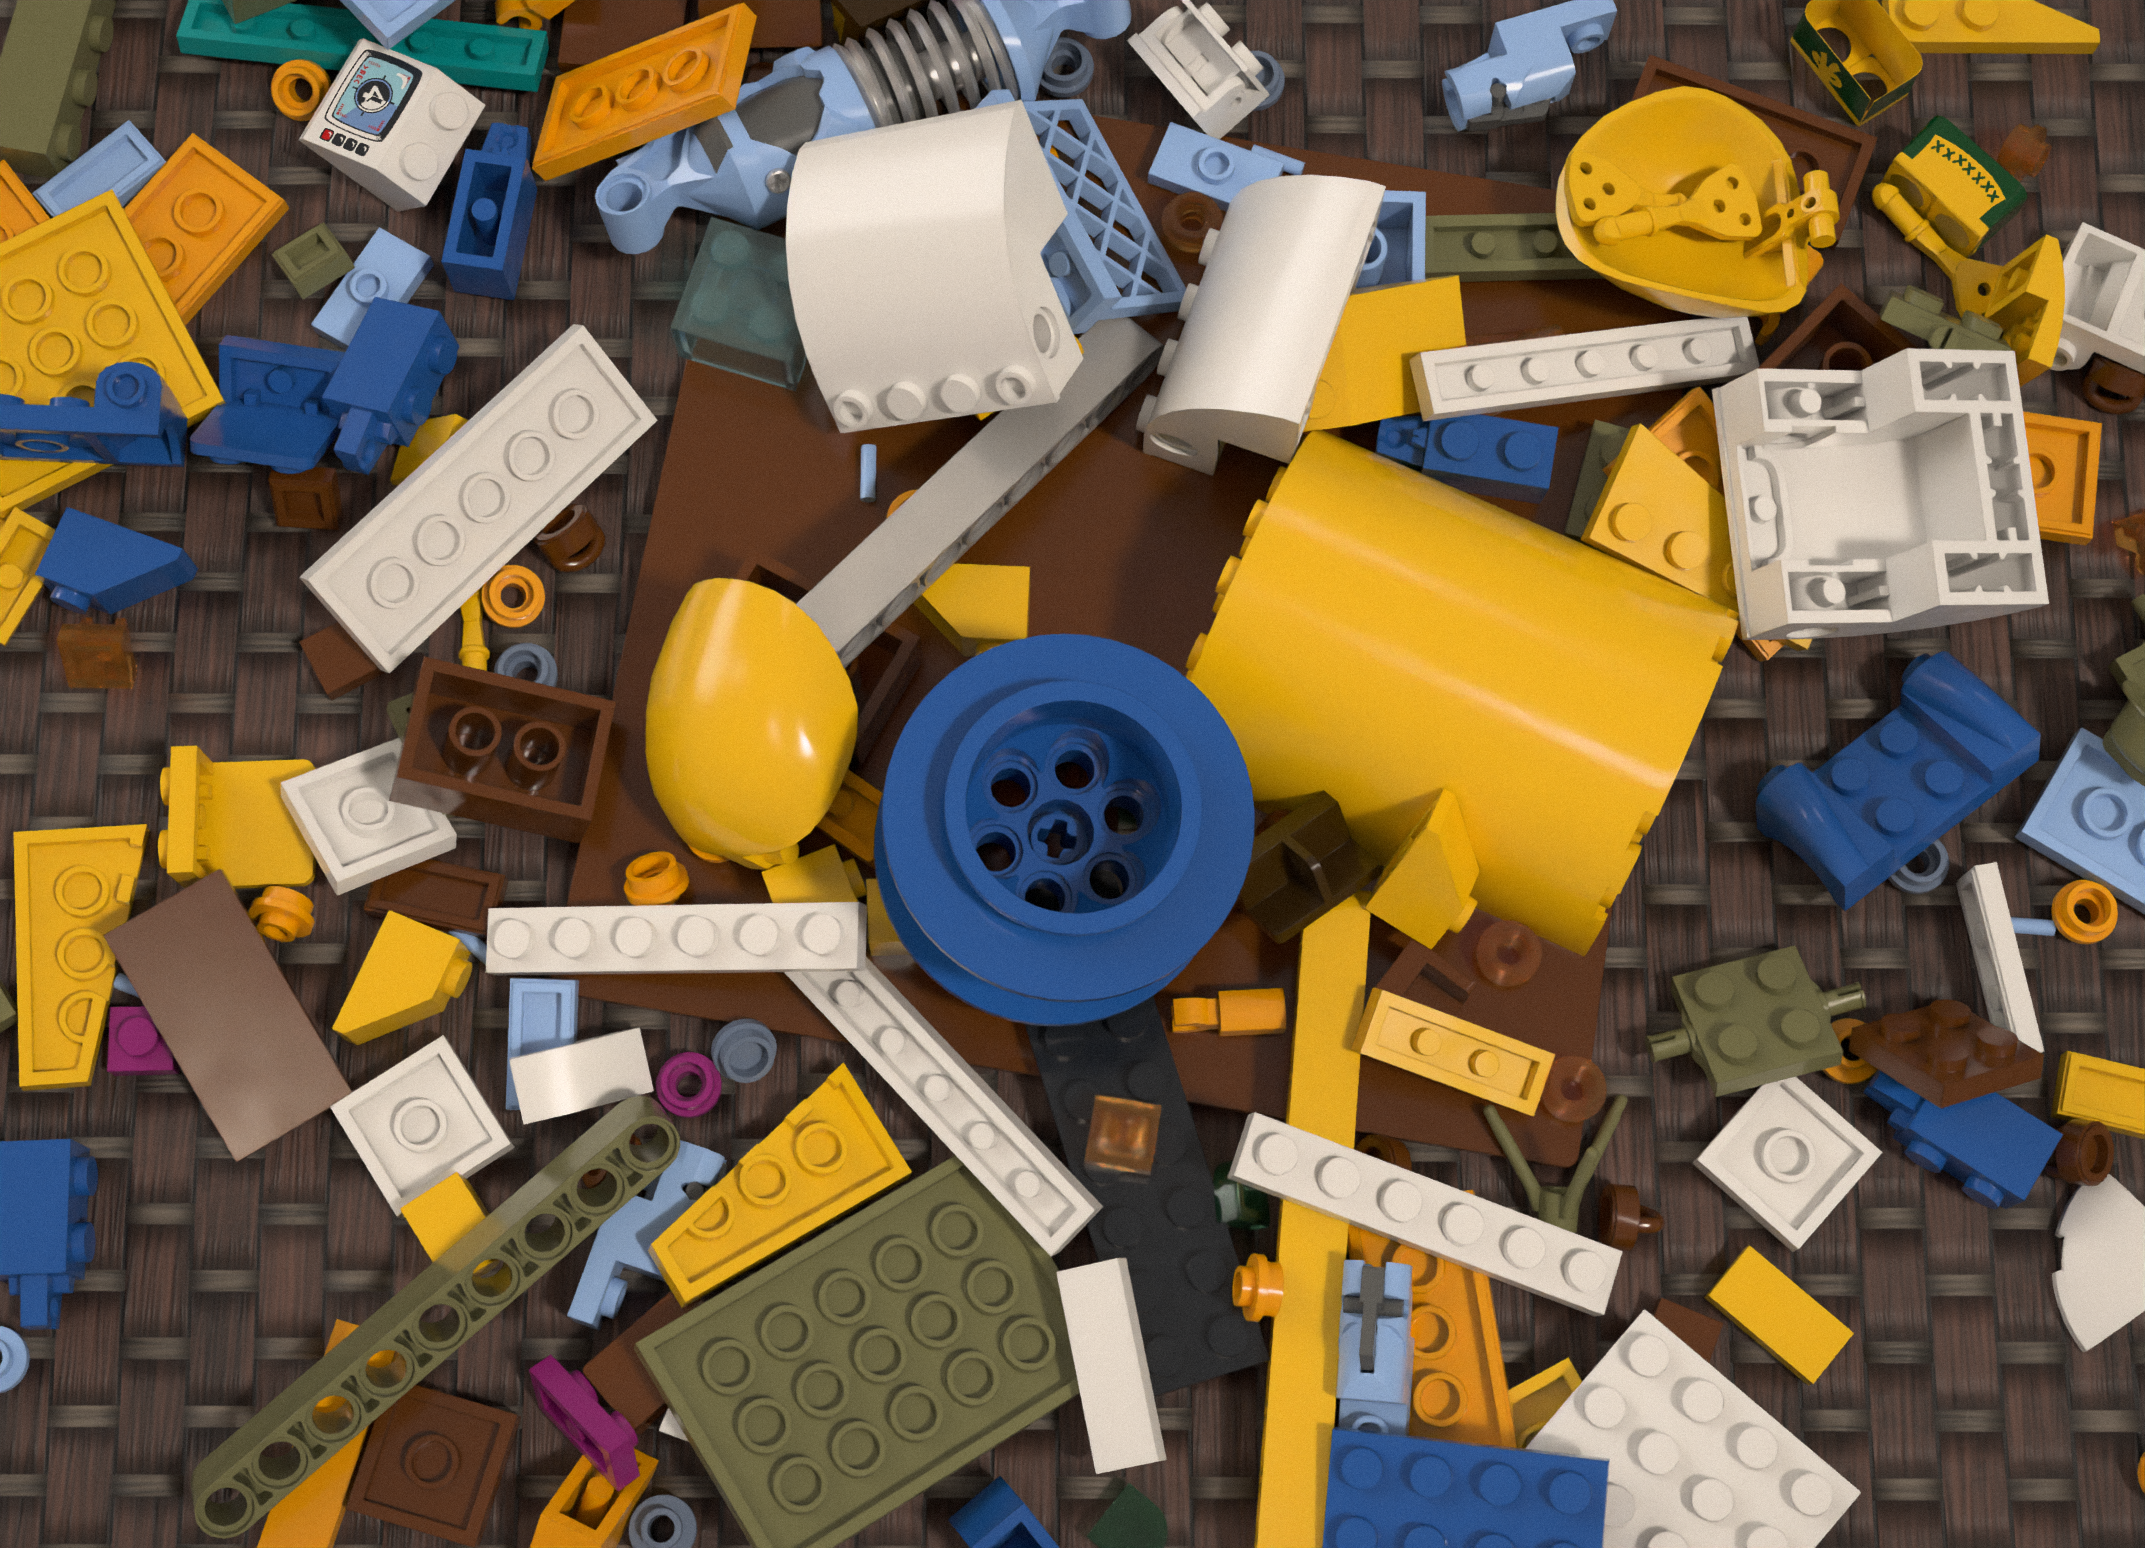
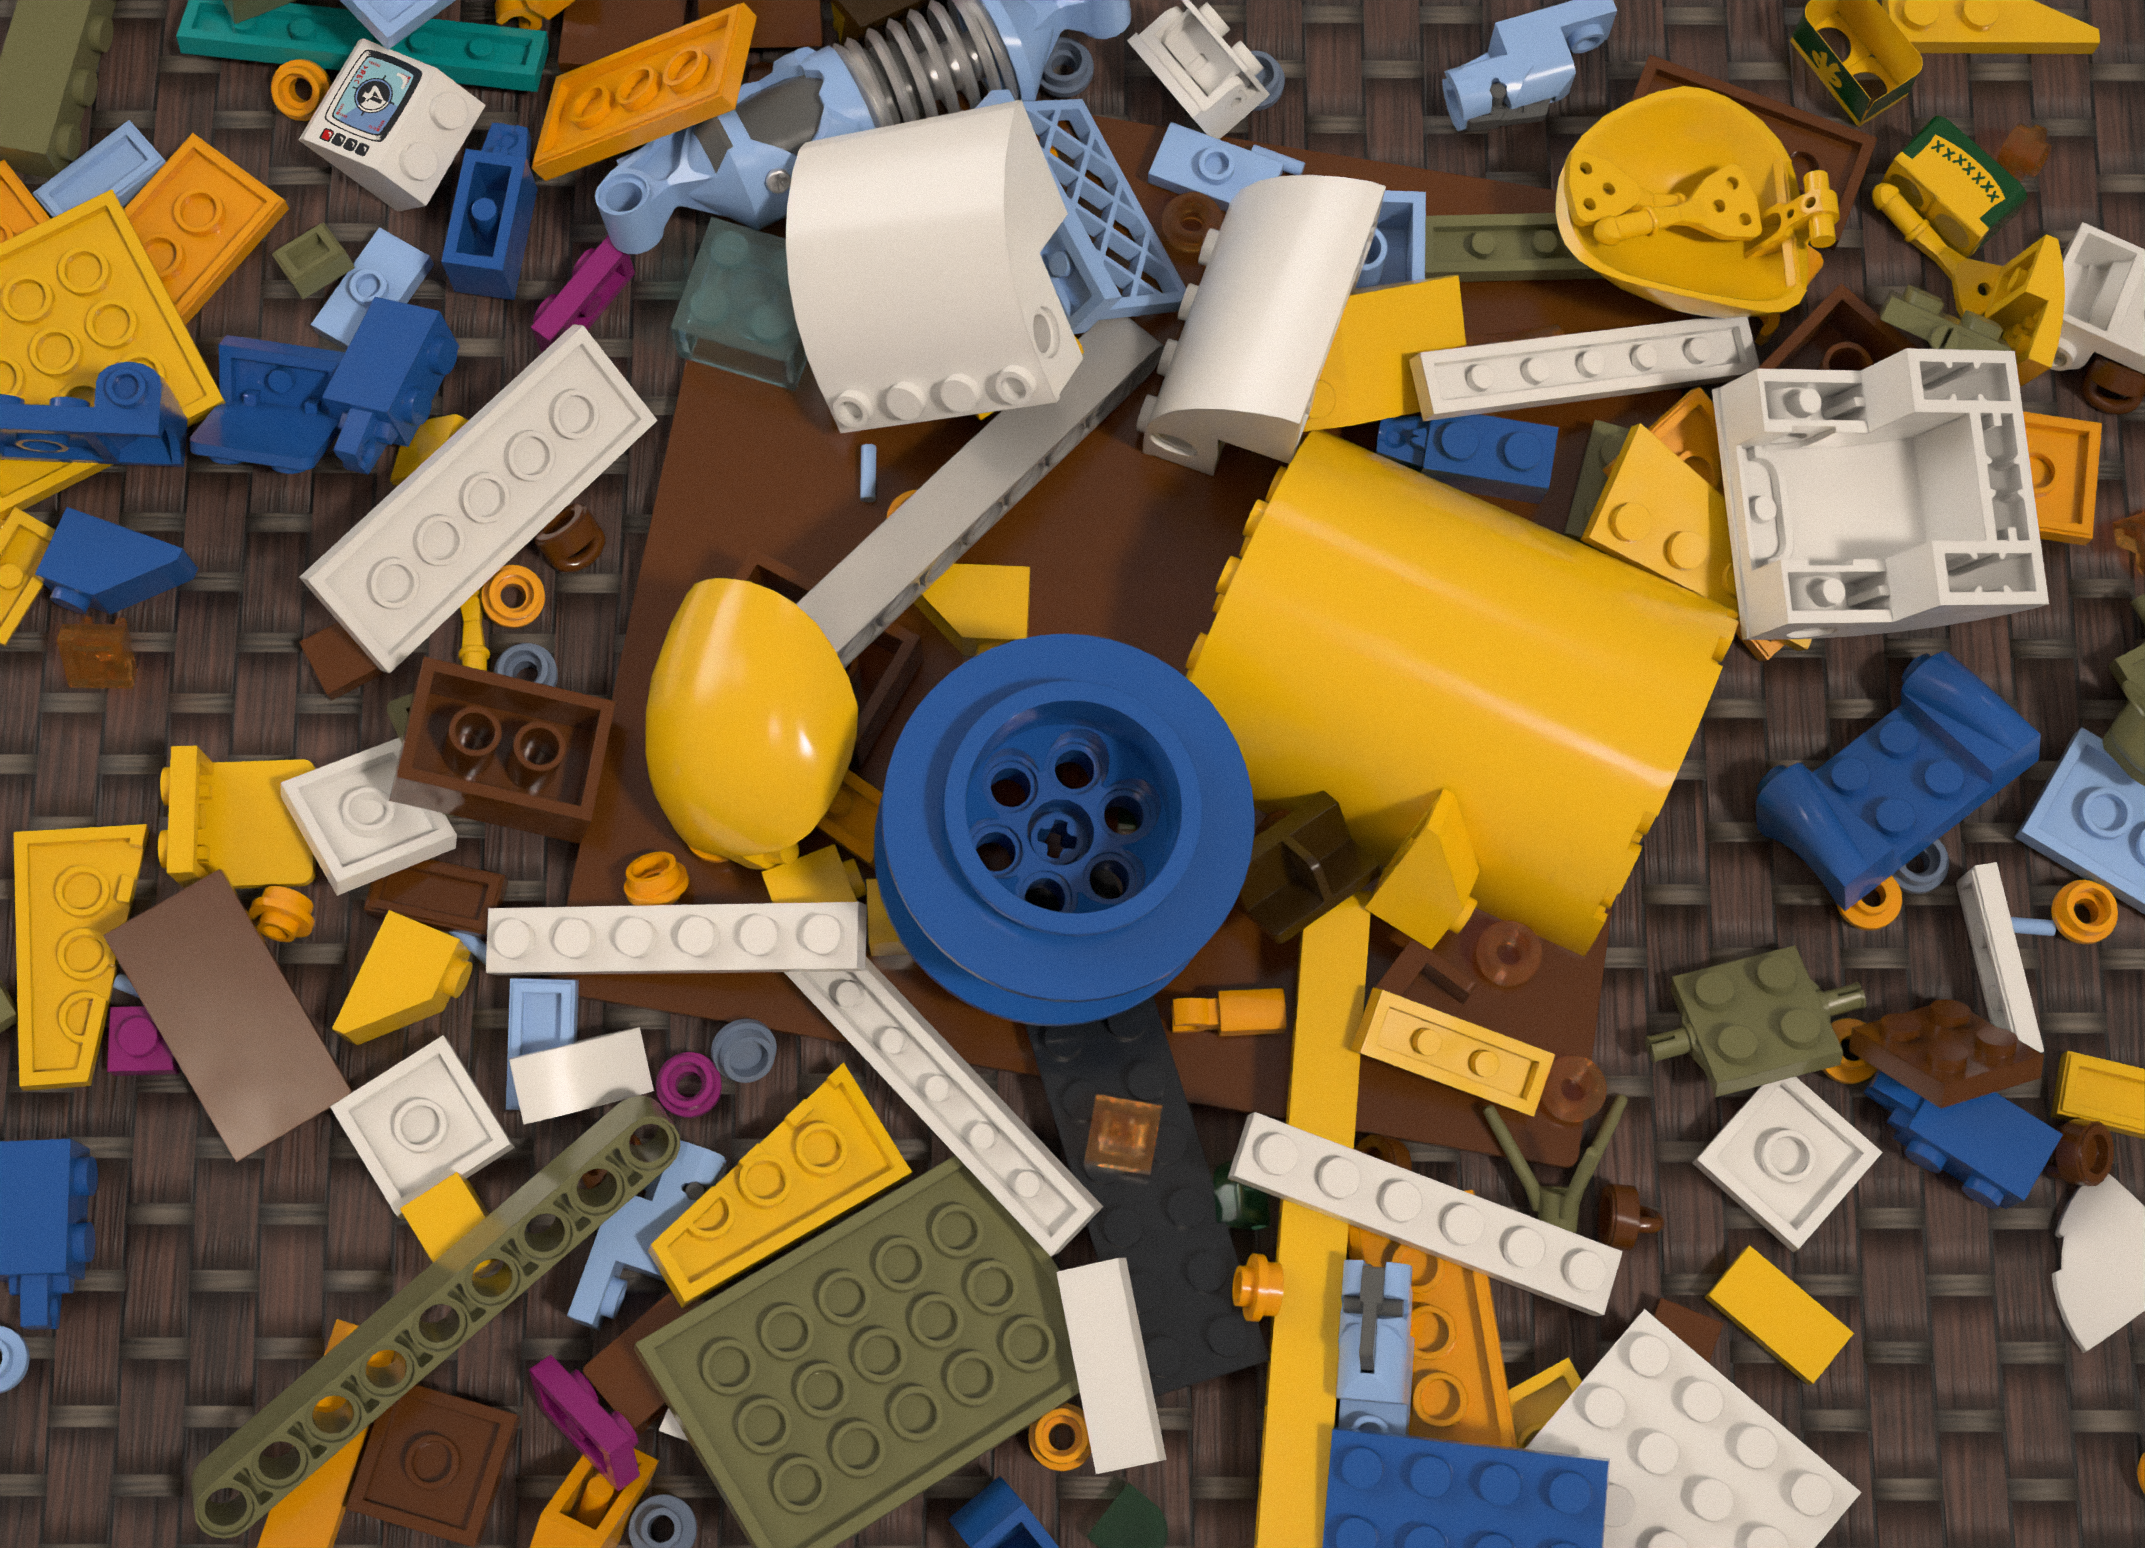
reddish brown tile [268,467,343,530] -> none
none -> magenta plate [531,235,635,353]
none -> light orange plate [1028,1403,1092,1471]
none -> light orange plate [1837,875,1902,931]

